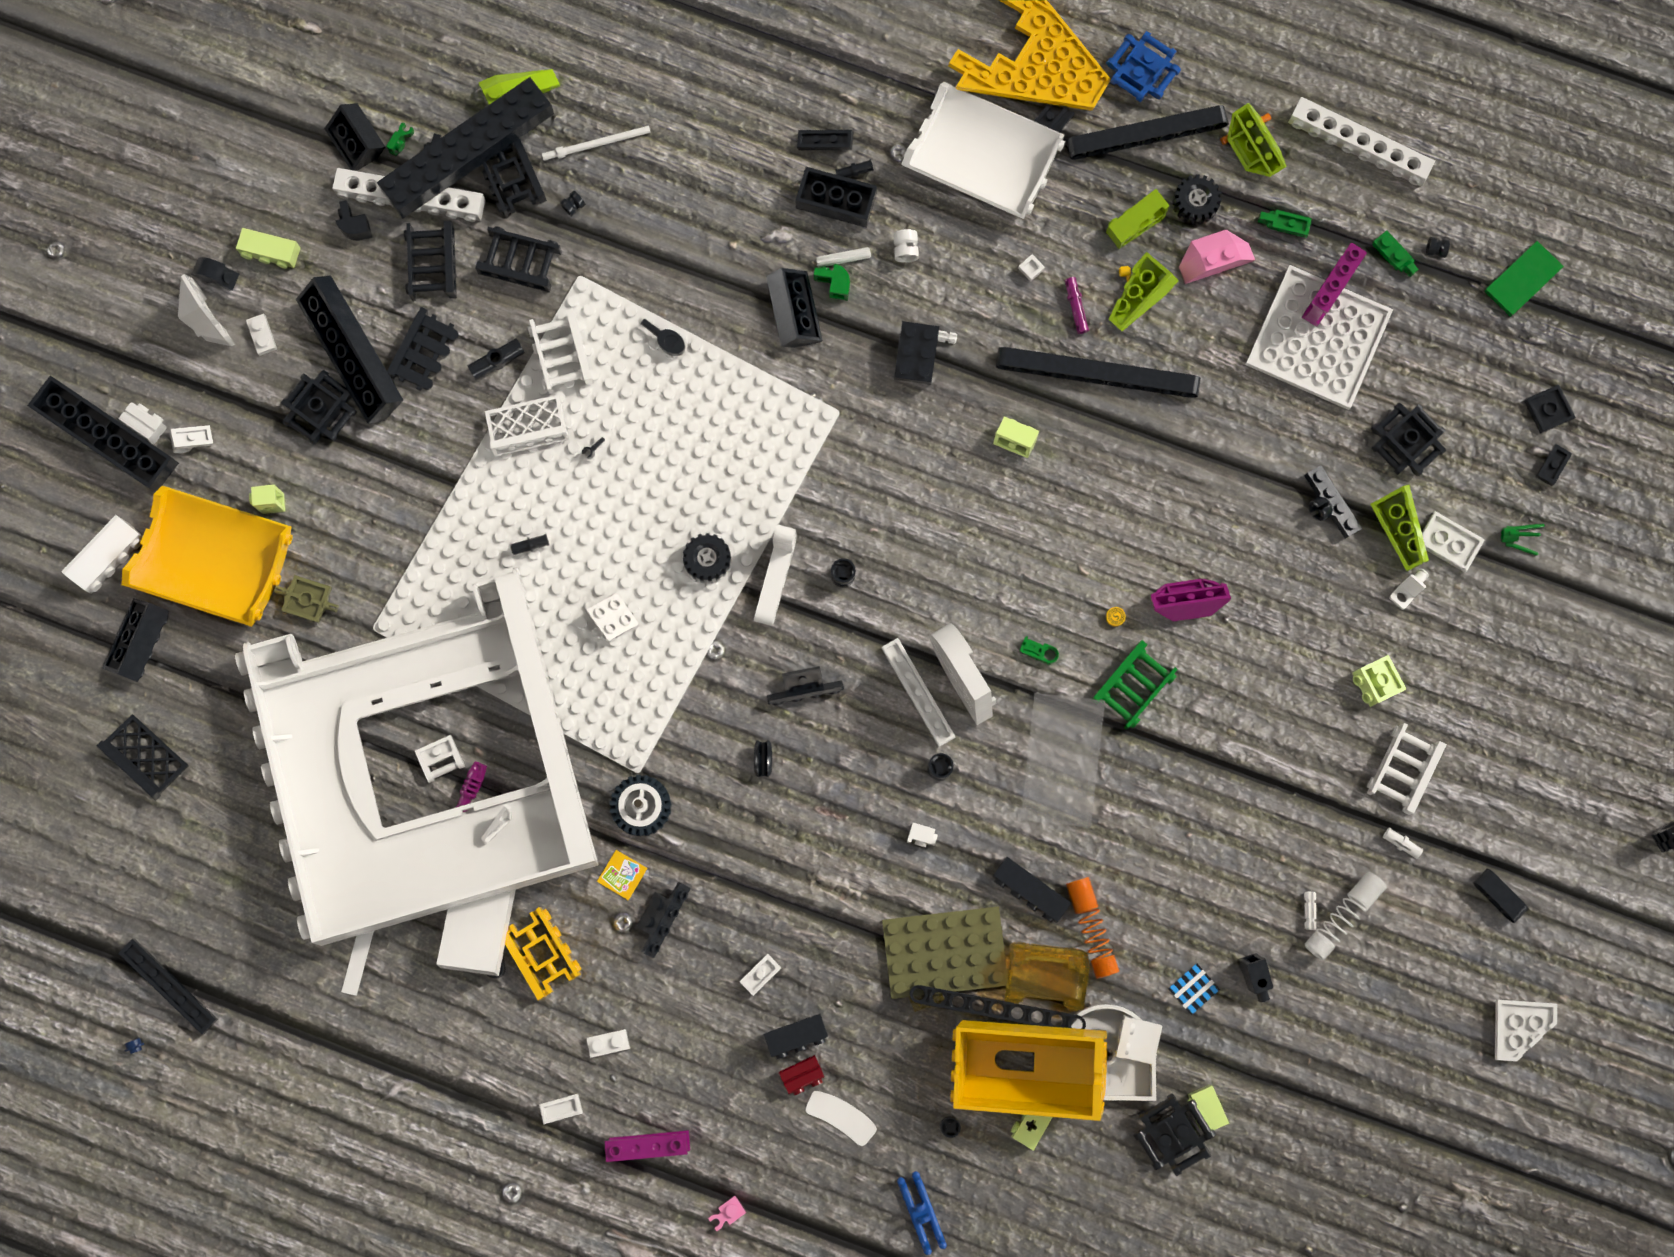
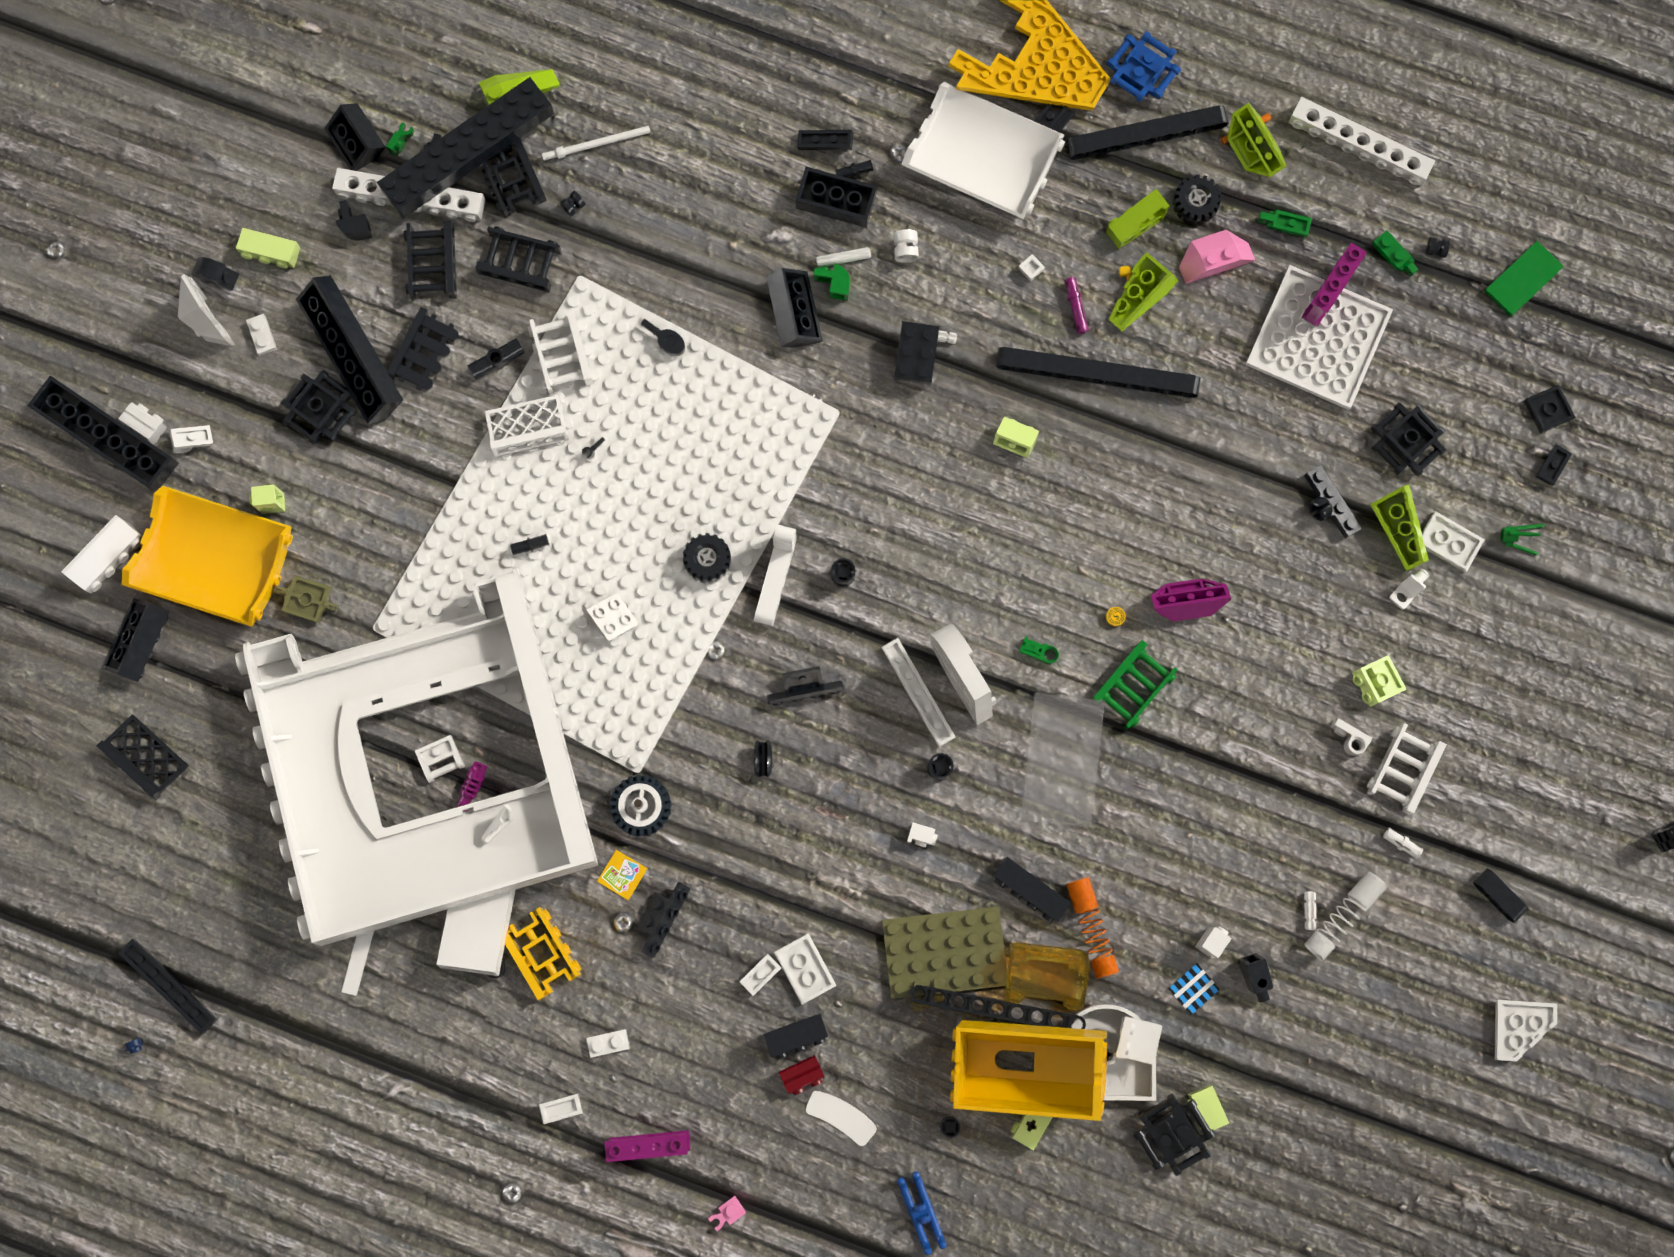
none -> white tile [774,933,836,1005]
none -> white piece [1195,926,1232,958]
none -> white plate [1331,718,1372,756]

